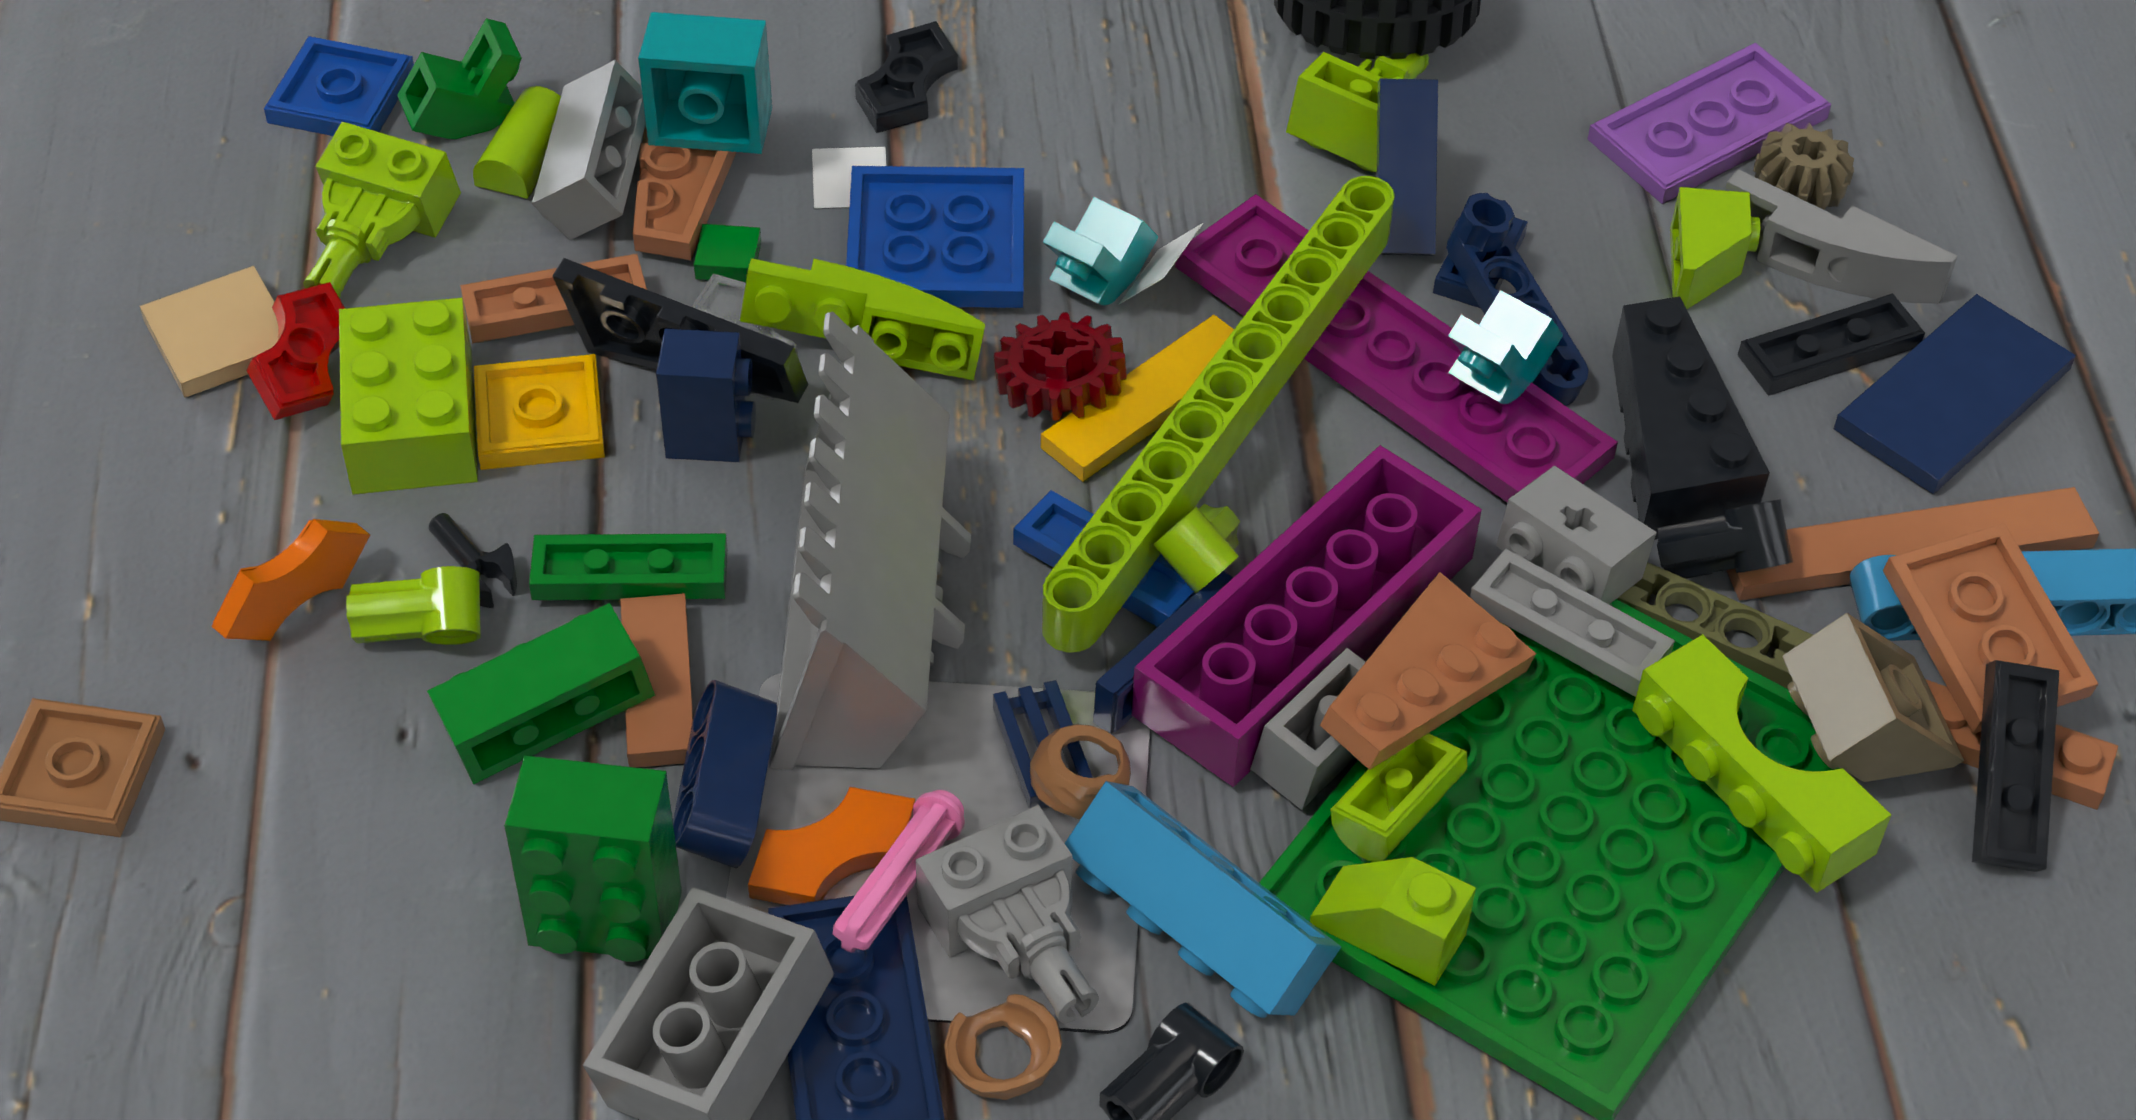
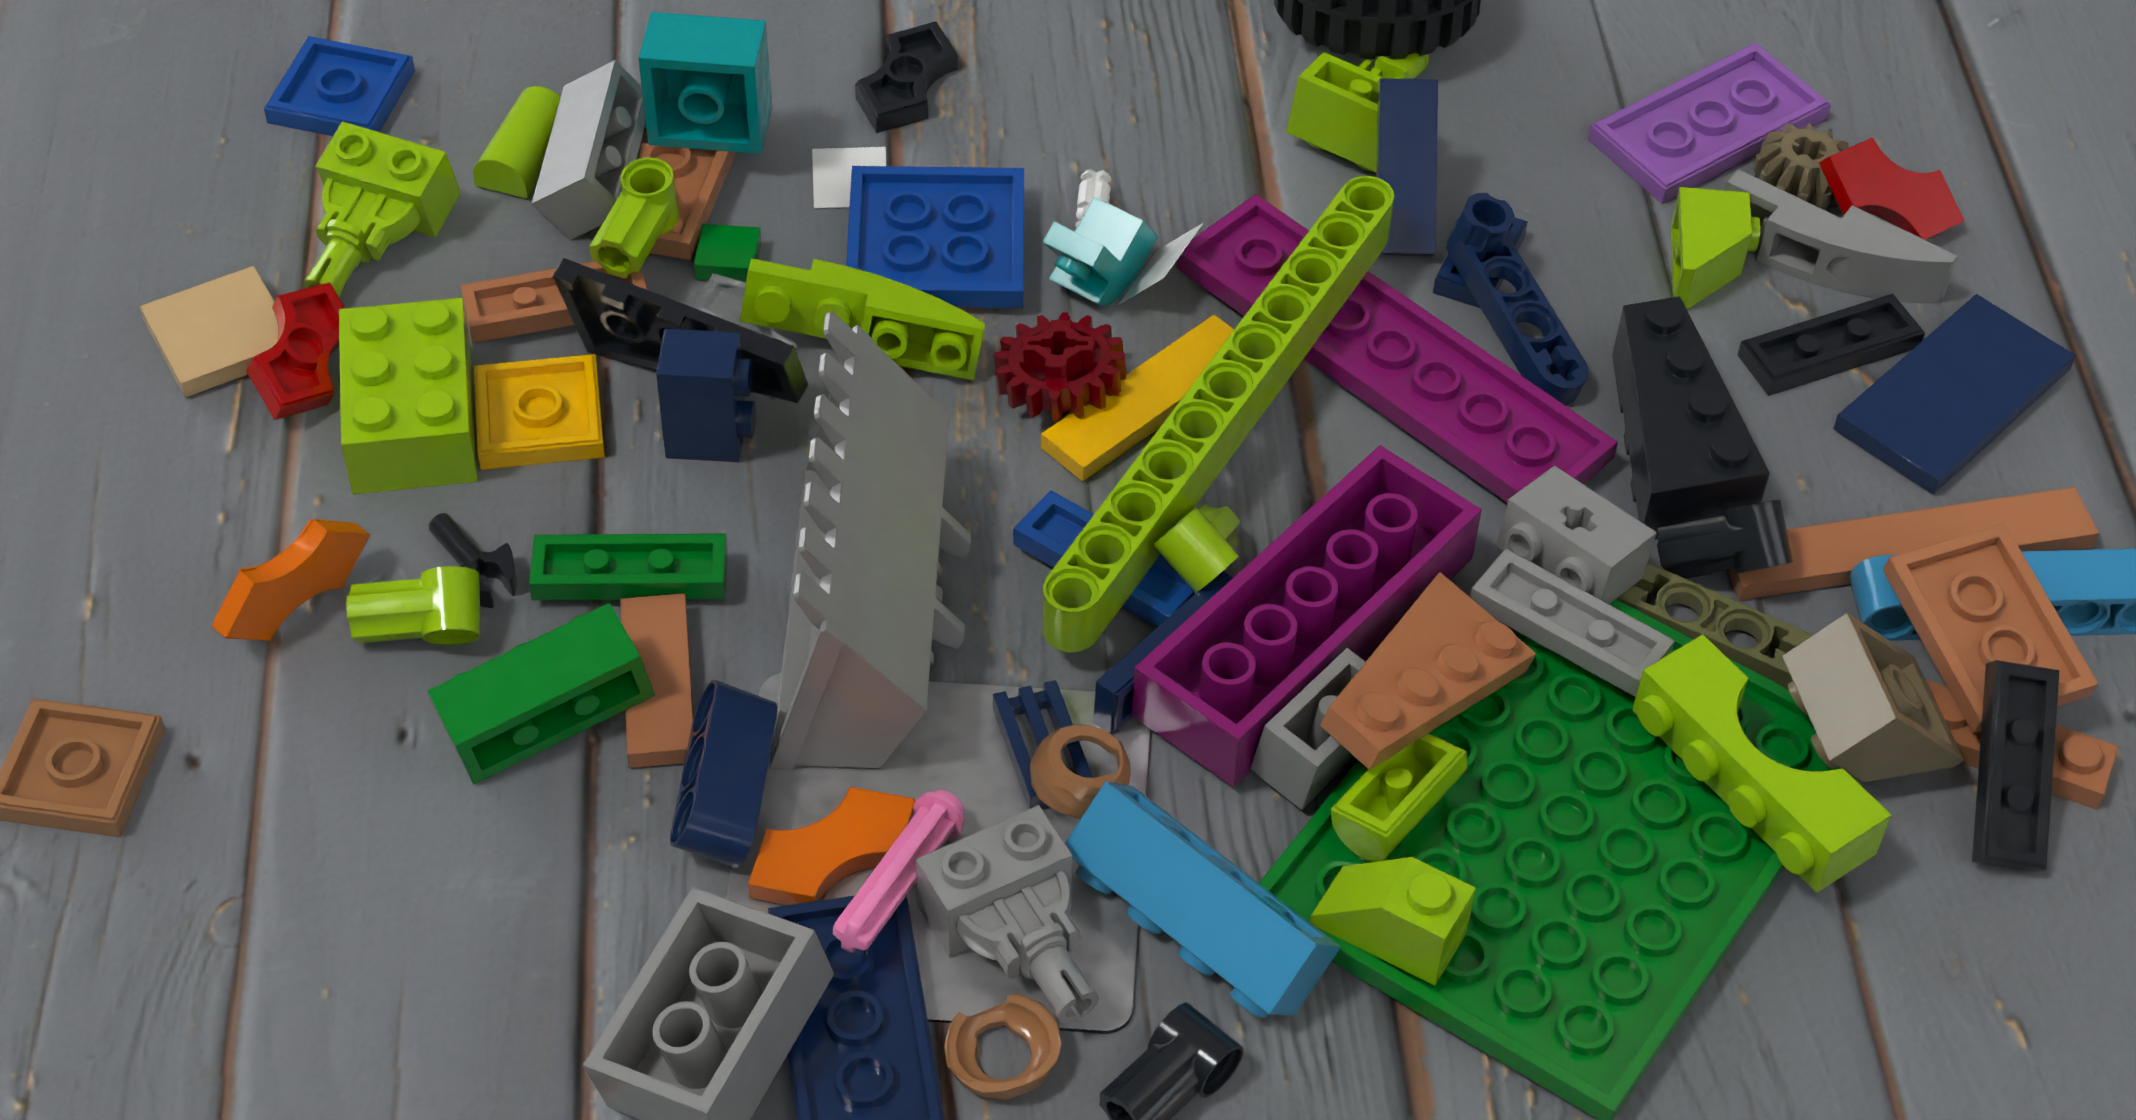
green brick [397,18,522,139] -> none
green brick [504,755,682,962] -> none
brick [1448,290,1563,404] -> none
none -> lime piece [590,157,680,279]
none -> white piece [1075,169,1111,228]
none -> red tile [1818,137,1965,240]

